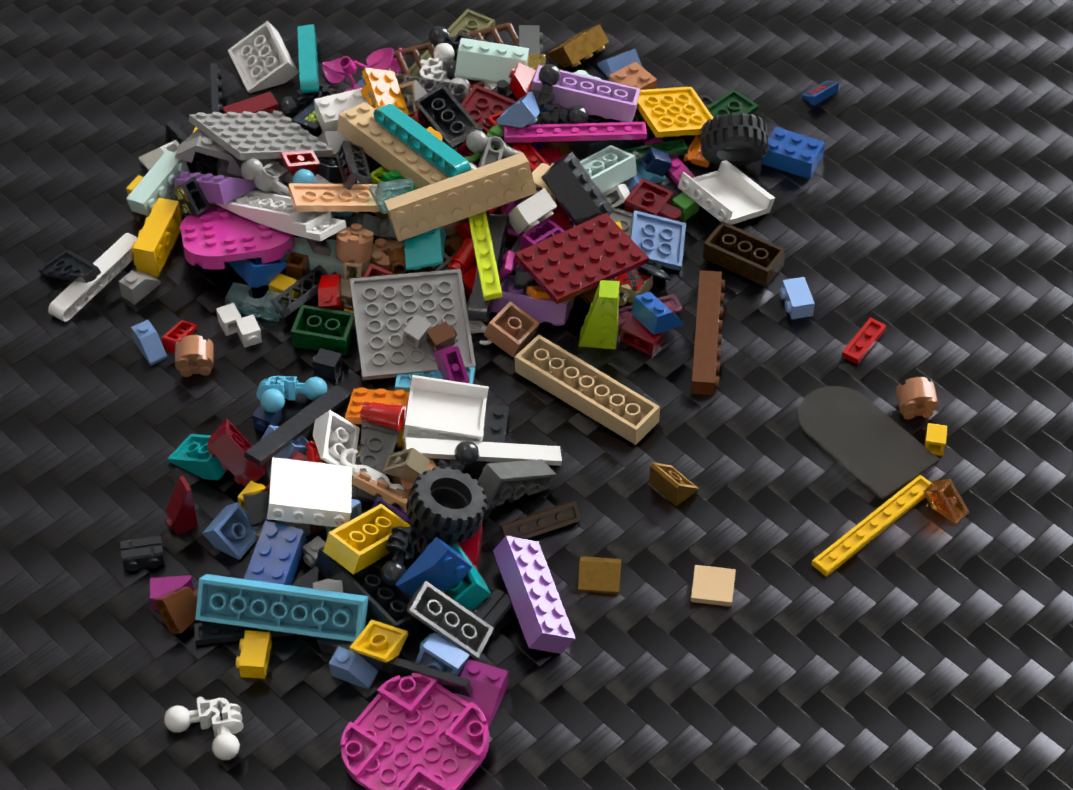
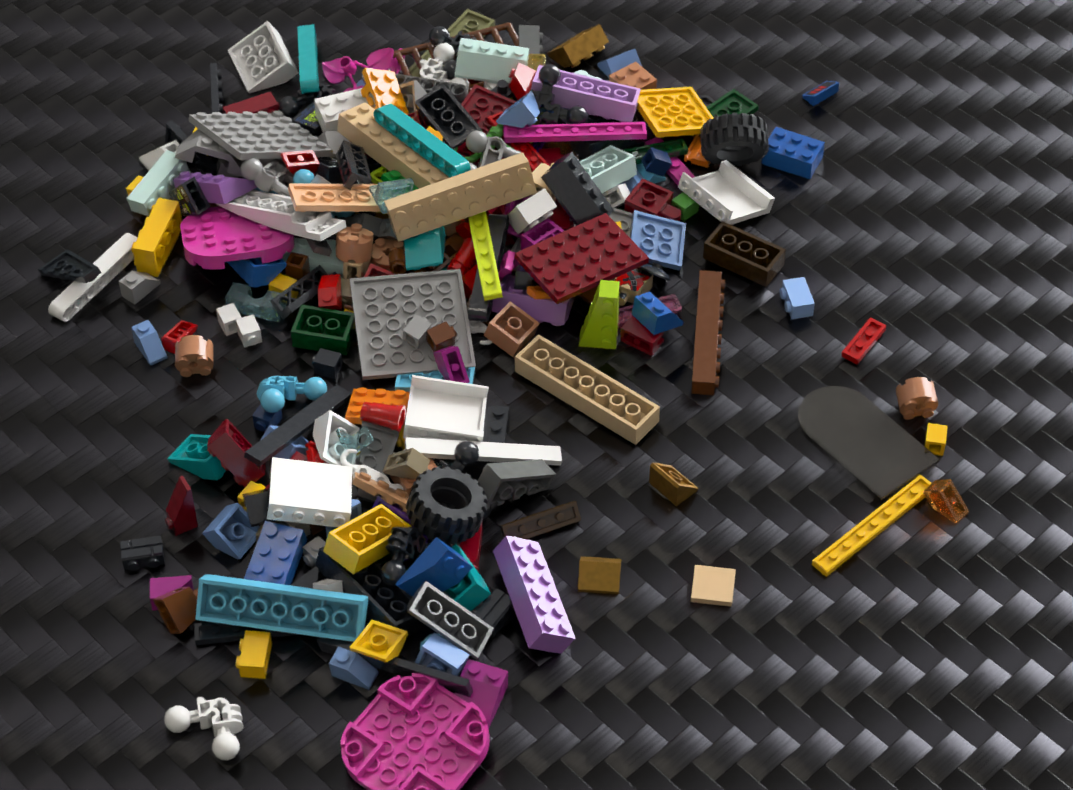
none -> clear light blue bracket [336,426,373,452]

